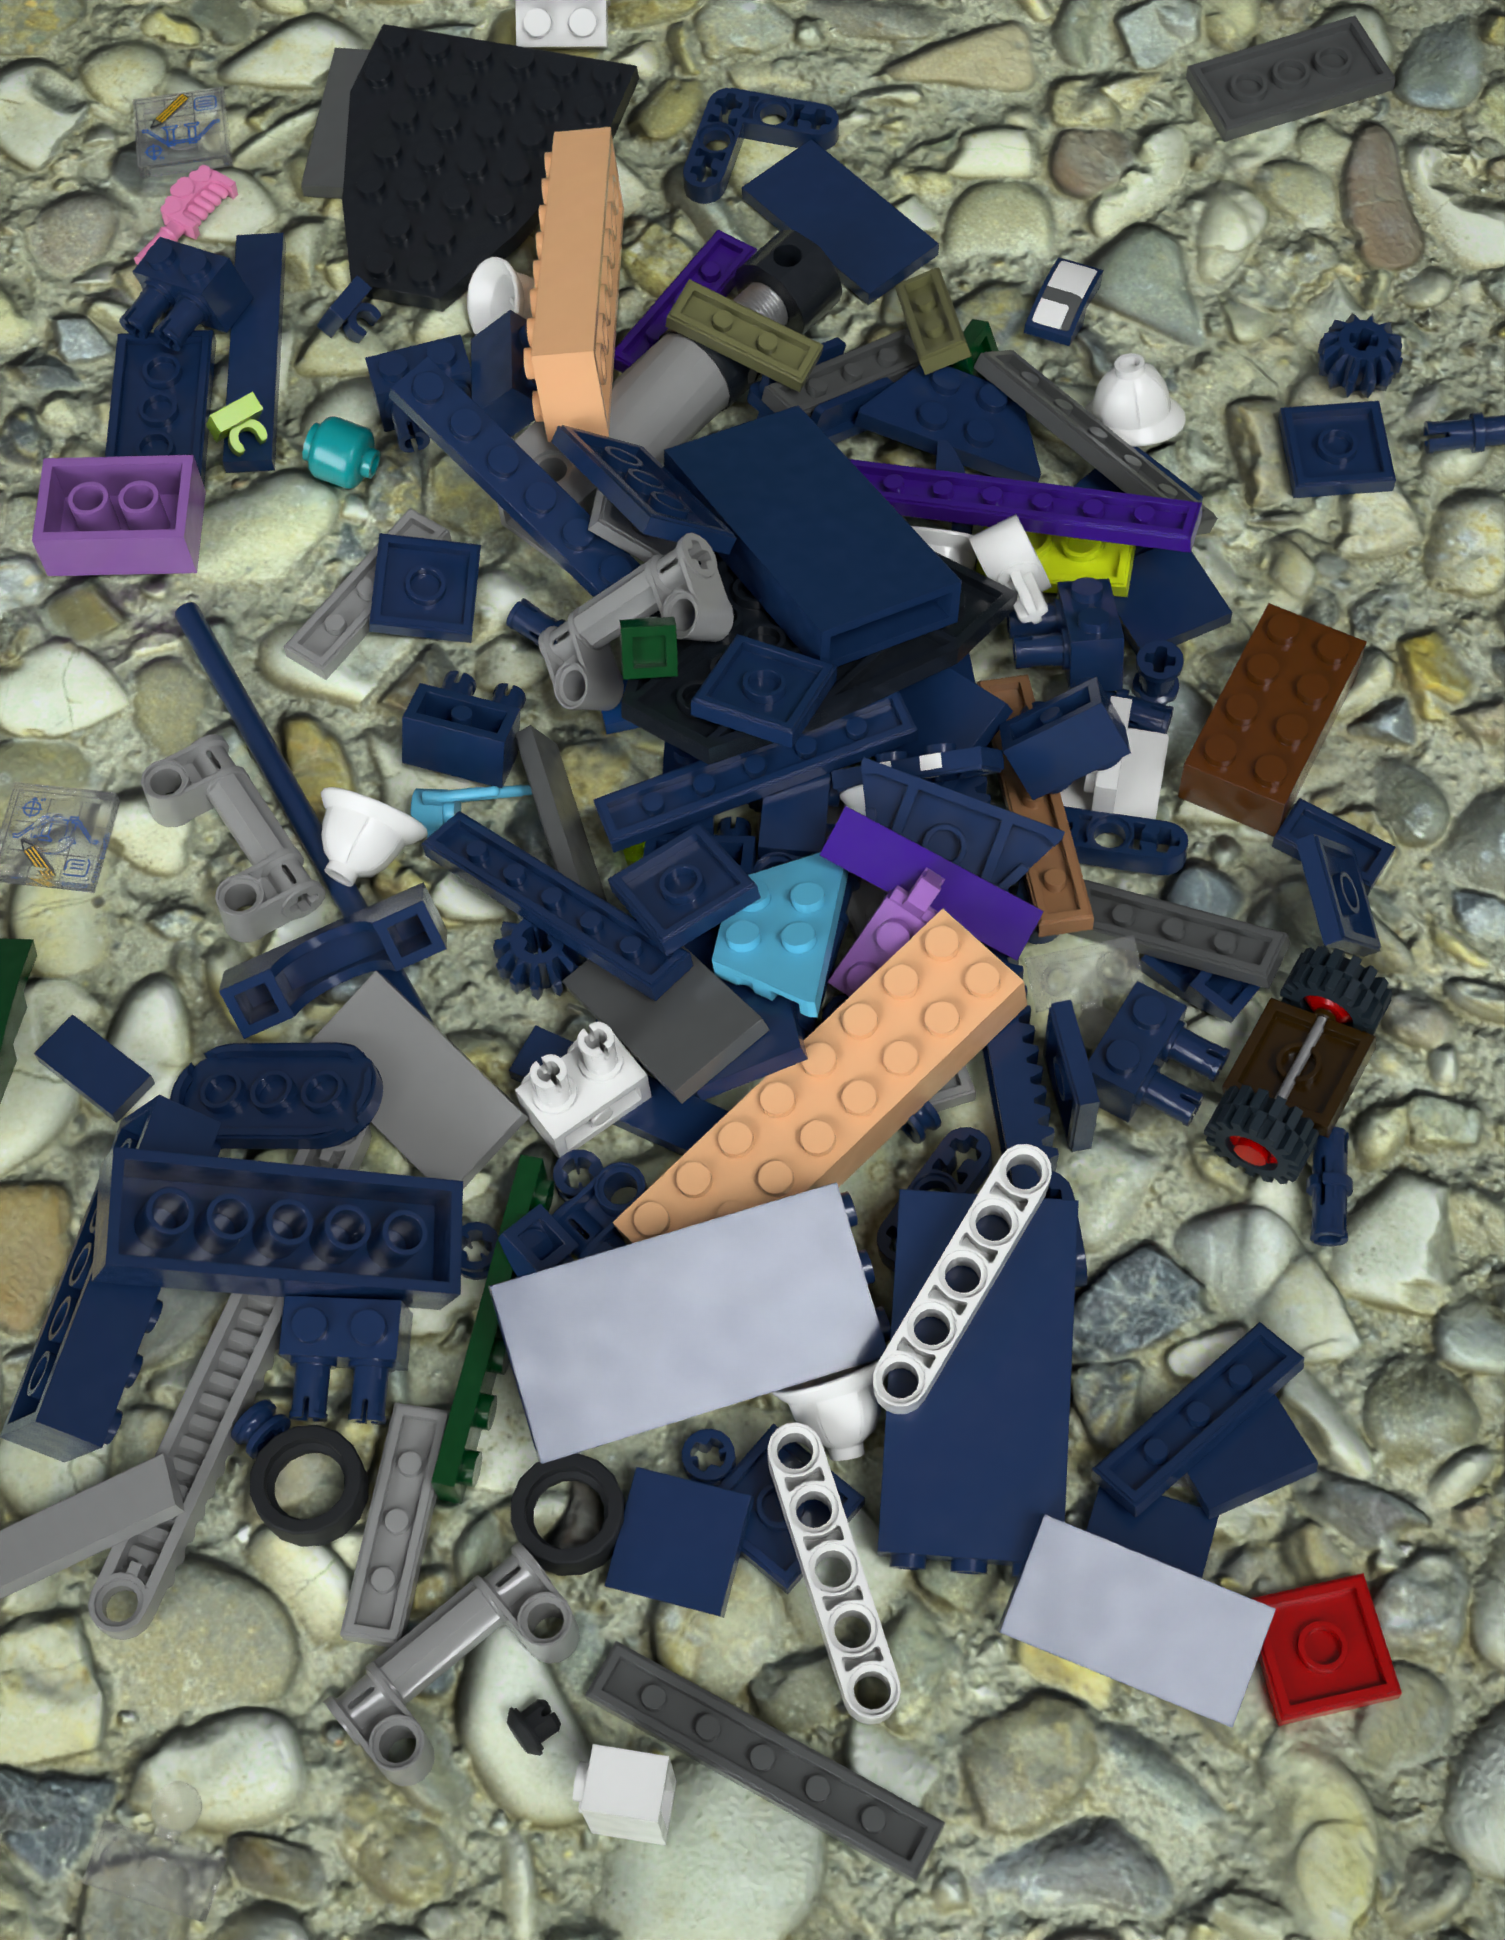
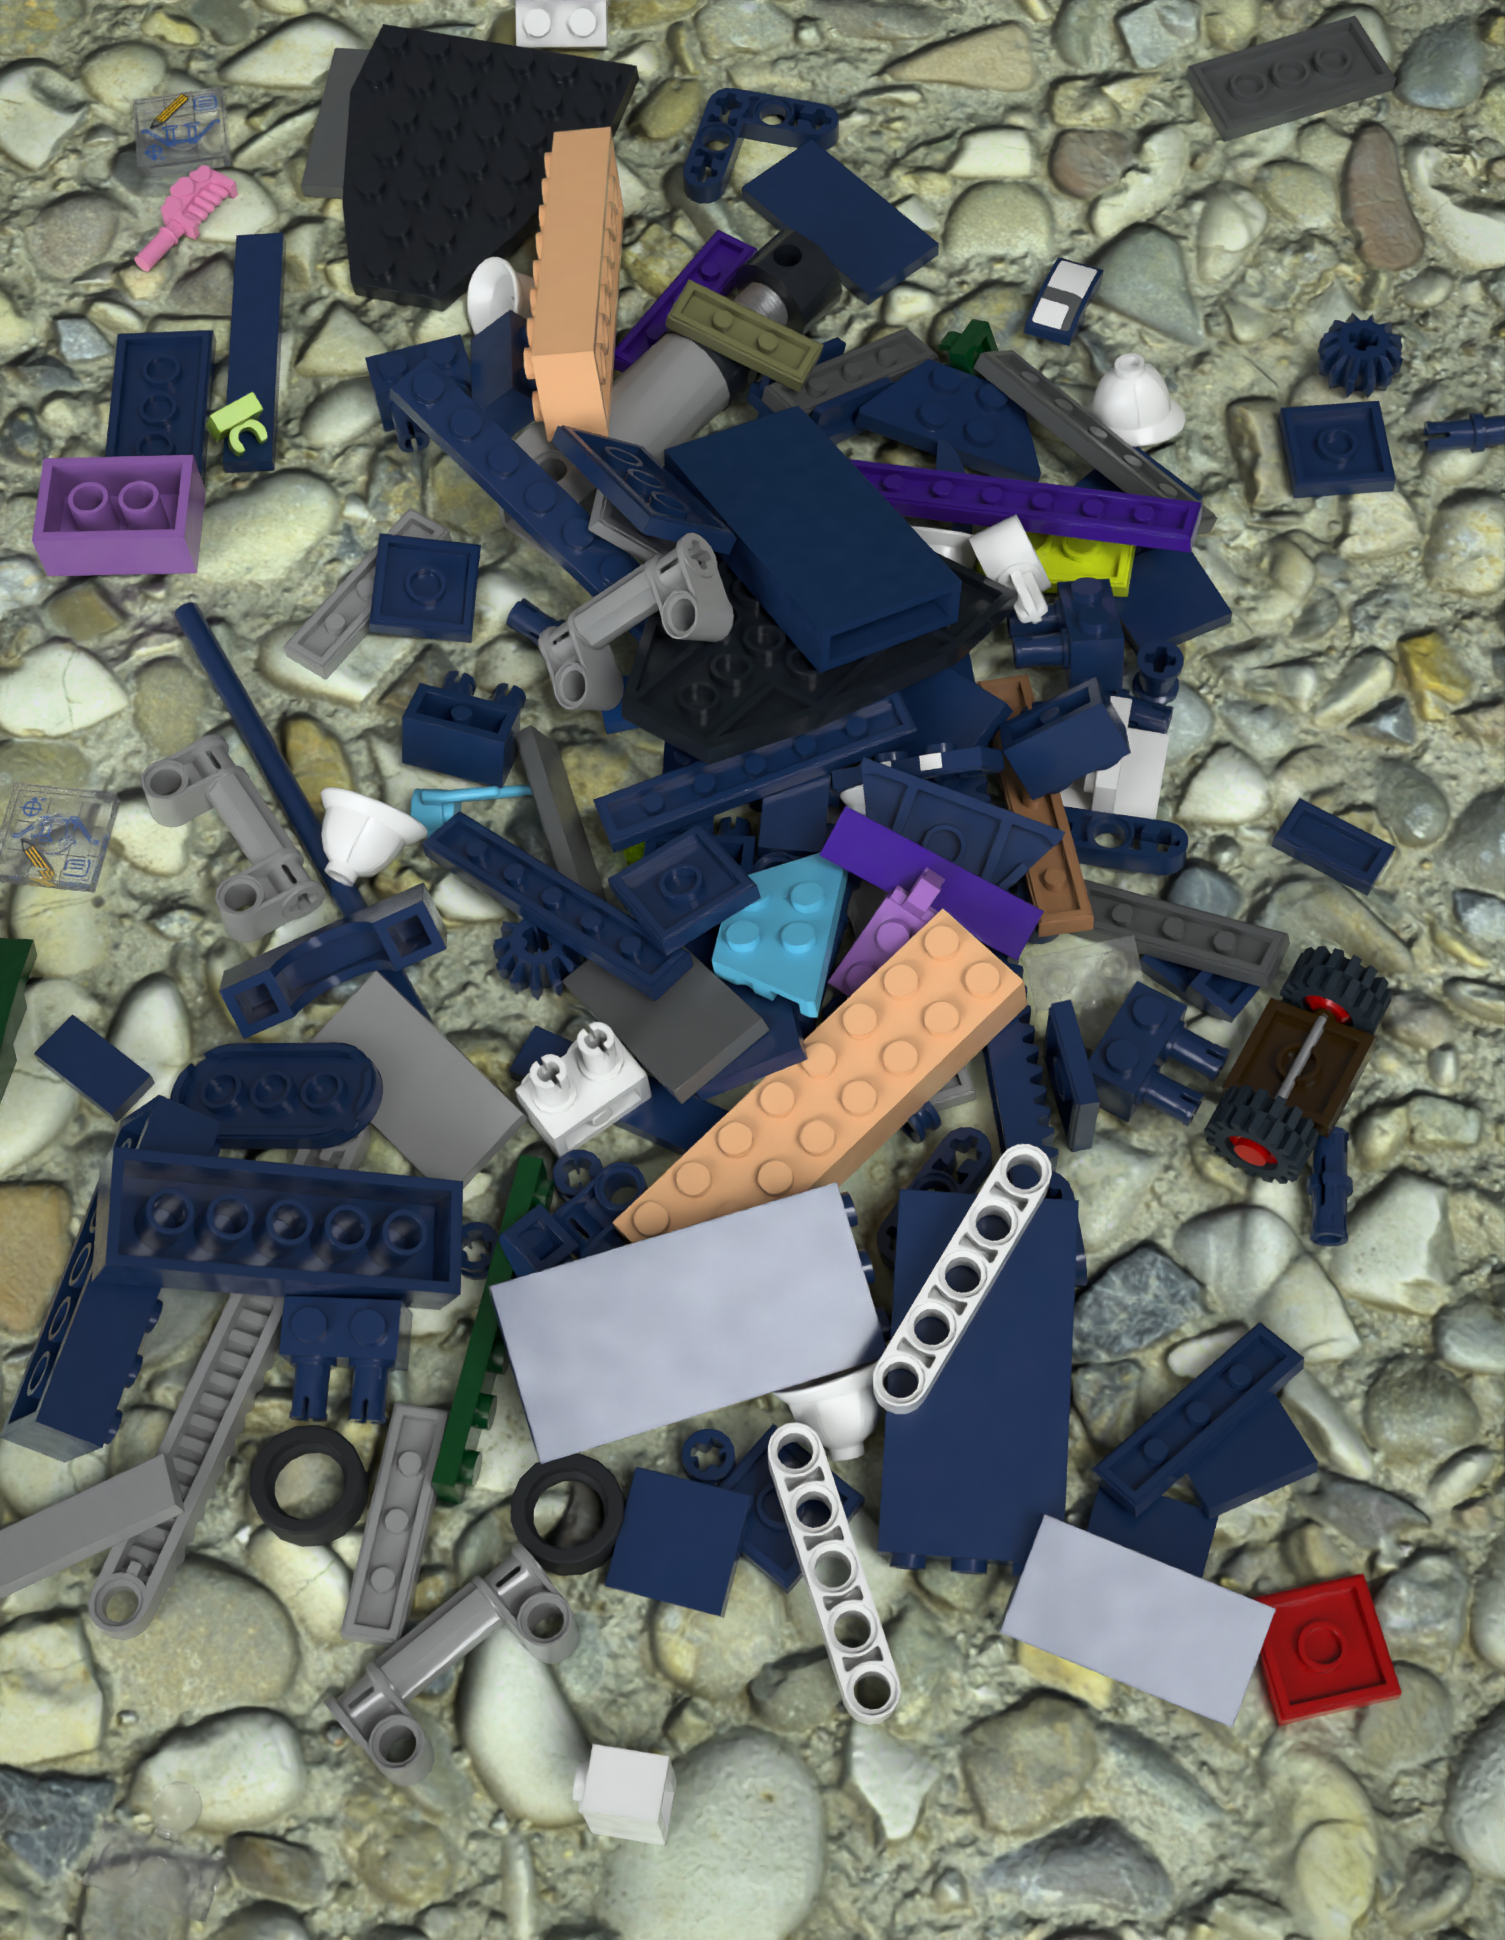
dark blue brick [119,237,254,351] -> none
dark blue bush [231,1399,291,1459] -> none
teal head [302,416,381,489] -> none
dark blue tile [316,275,382,343] -> none
black piece [507,1699,561,1756] -> none
dark grey tile [585,1641,945,1883] -> none
dark green tile [619,617,678,679] -> none
dark blue tile [691,634,837,748] -> none
olive tile [895,267,971,375] -> none
reddish brown brick [1178,603,1367,837] -> none
dark blue tile [1296,833,1381,957] -> none

